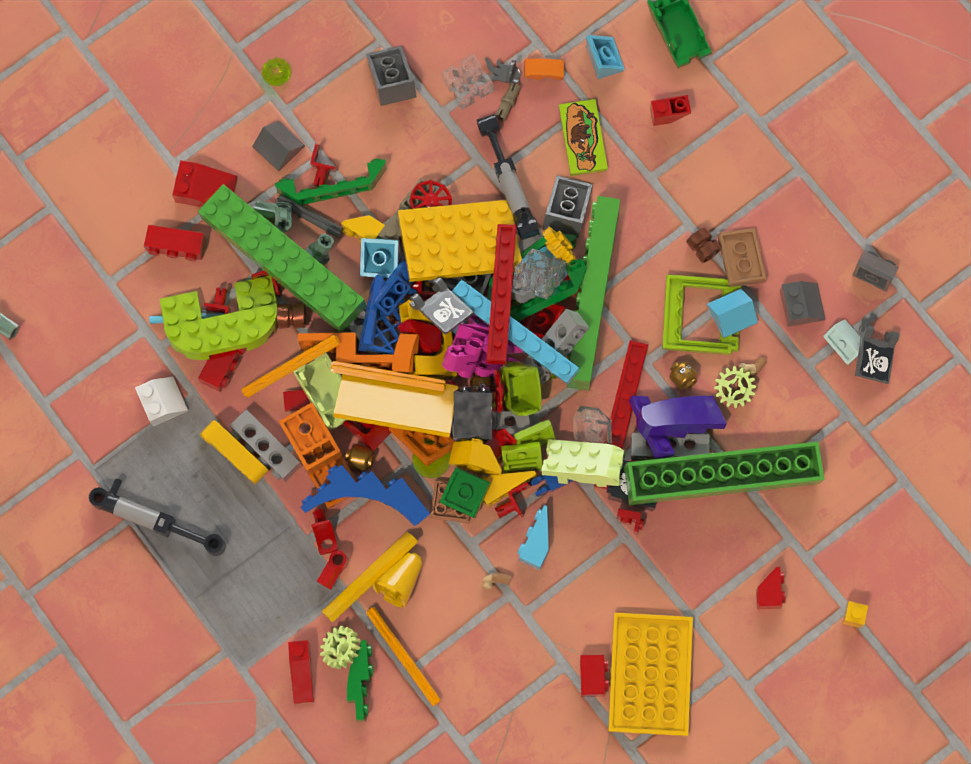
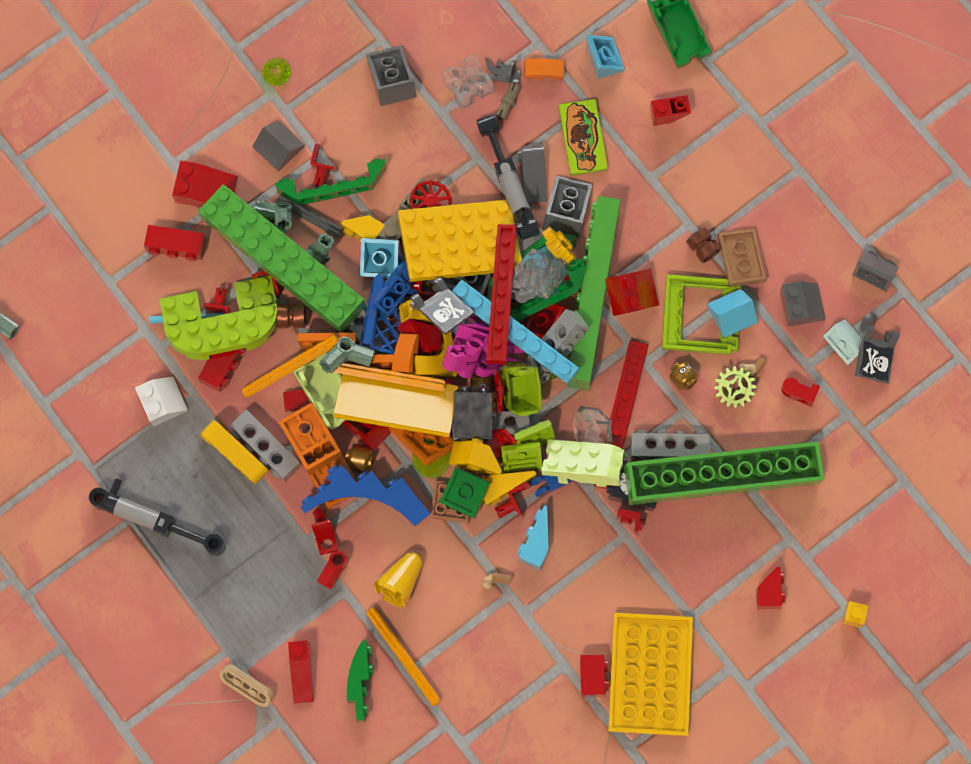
yellowish green gear [320,626,361,669] -> none
yellow tile [321,532,418,622] -> none
dark purple slope [629,396,727,458] -> none
none -> tan plate [219,665,273,707]
none -> sand green piece [319,337,375,374]
none -> dark grey door [518,145,547,203]
none -> red slope [605,268,659,316]
none -> red leg [781,377,820,407]

